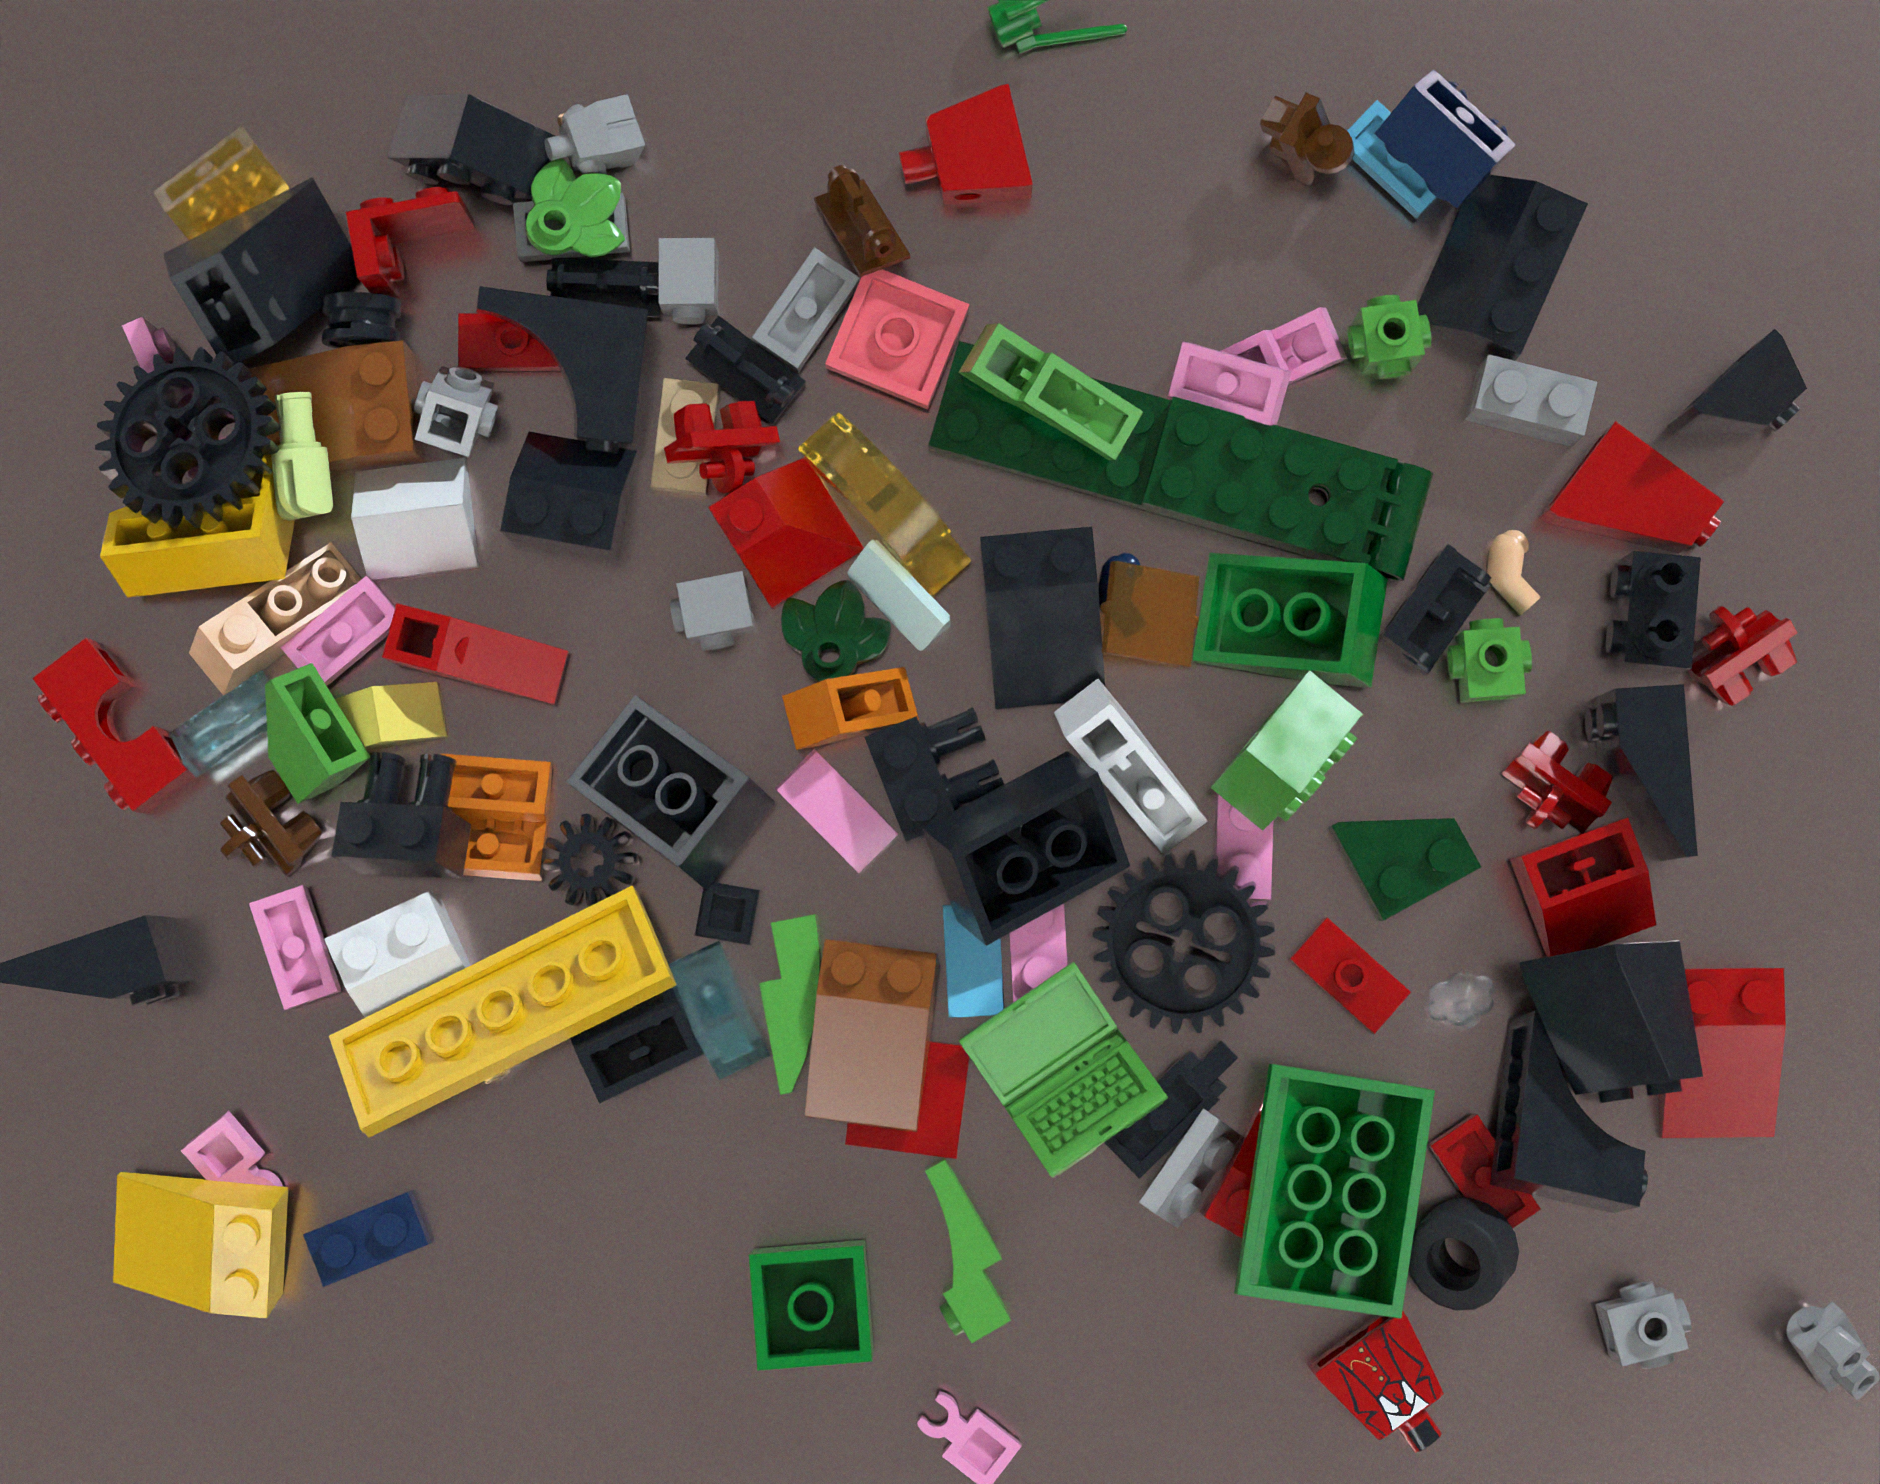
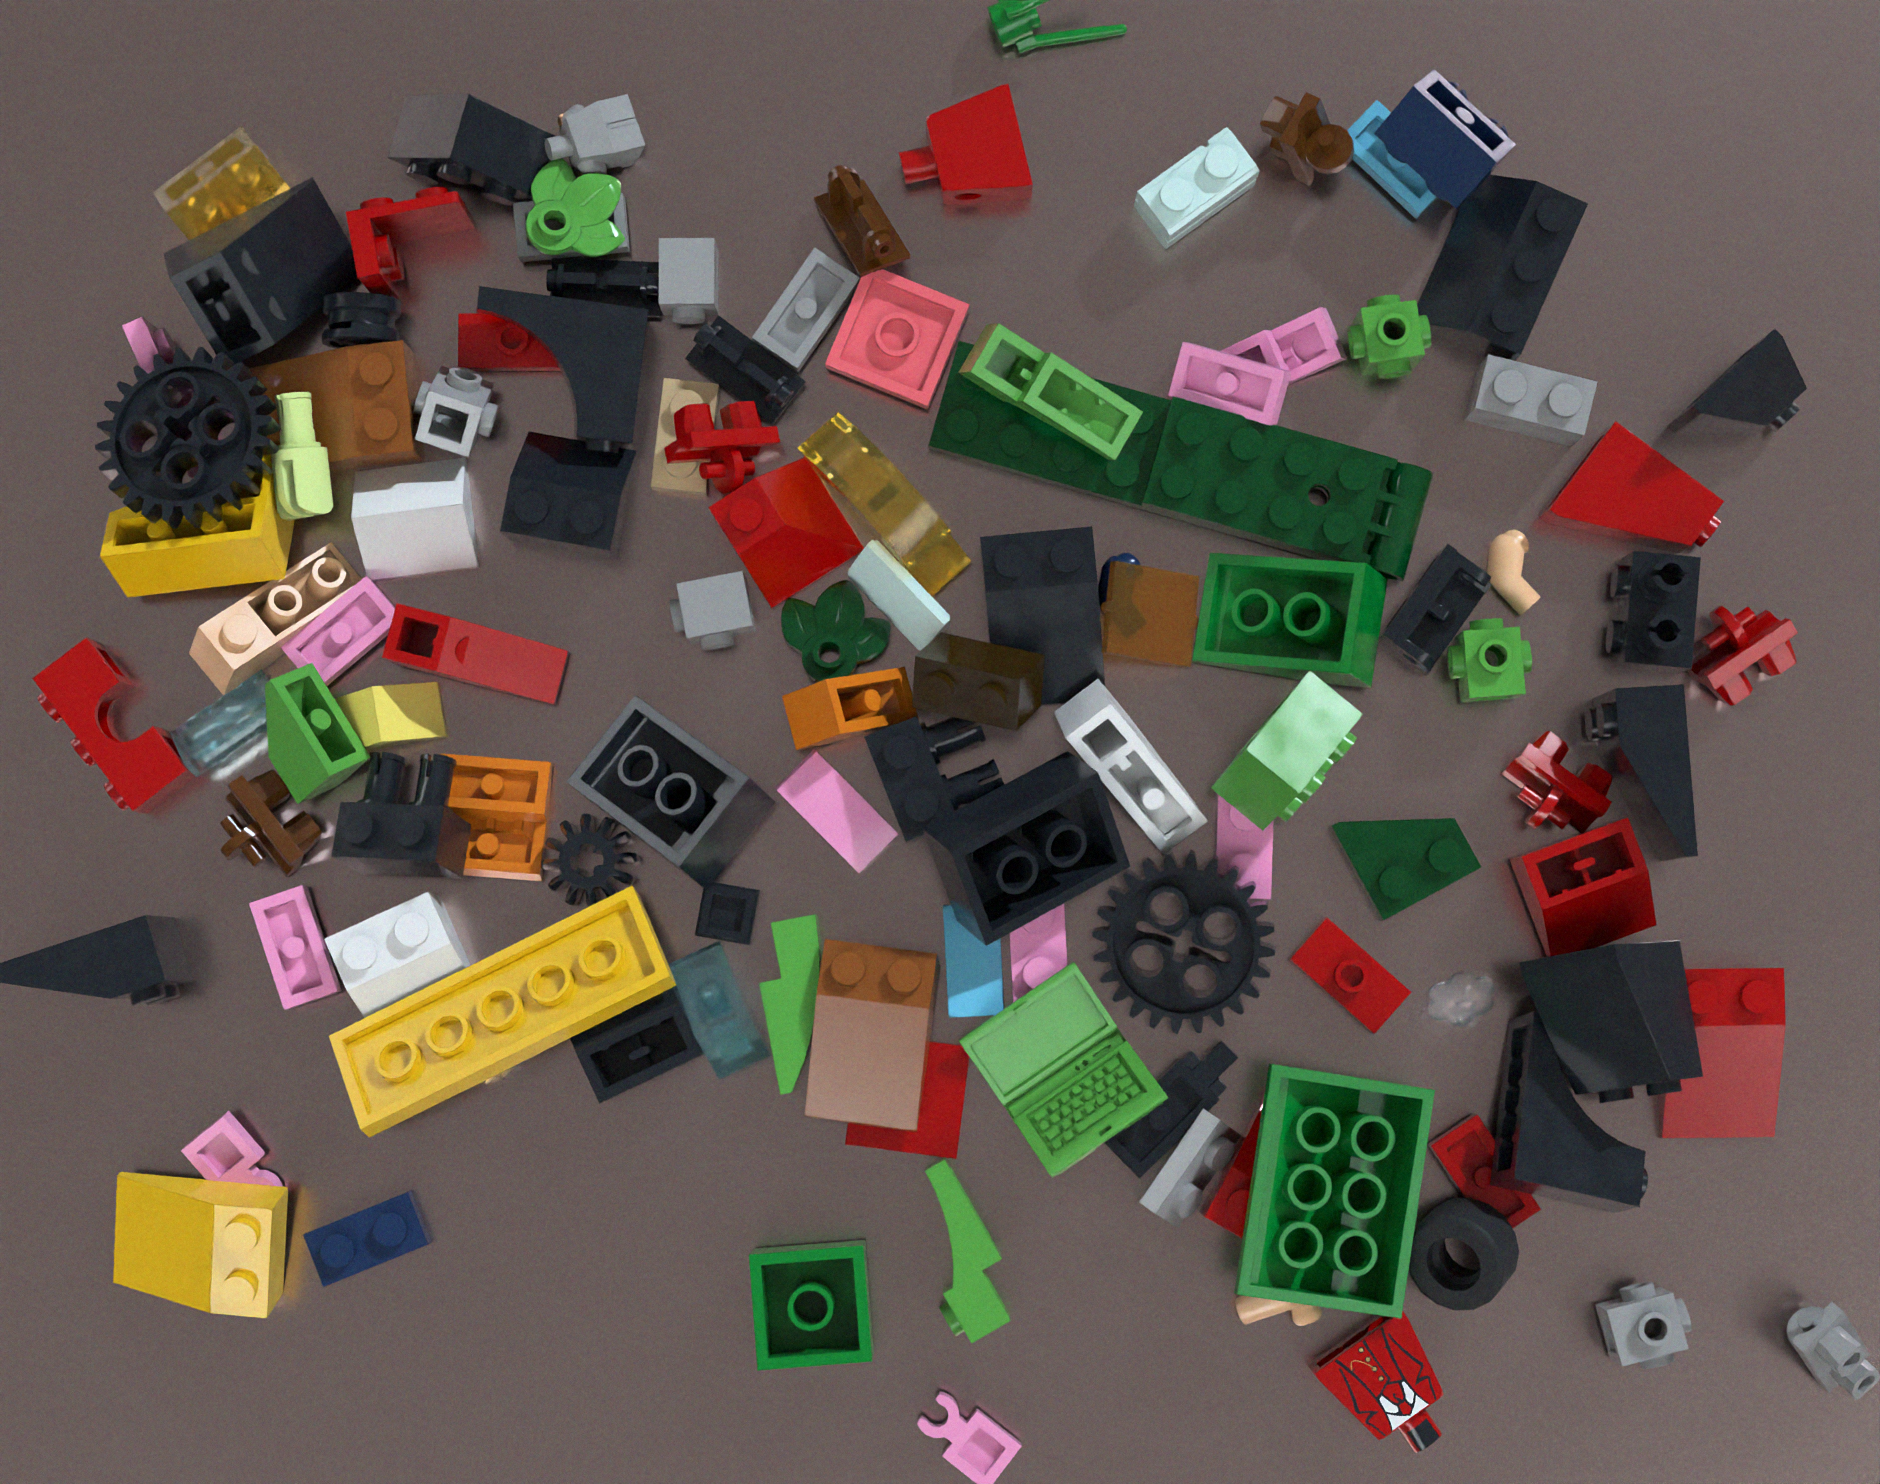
none -> dark brown brick [912,632,1045,731]
none -> light aqua brick [1134,127,1260,249]
none -> light nougat arm [1235,1296,1322,1326]

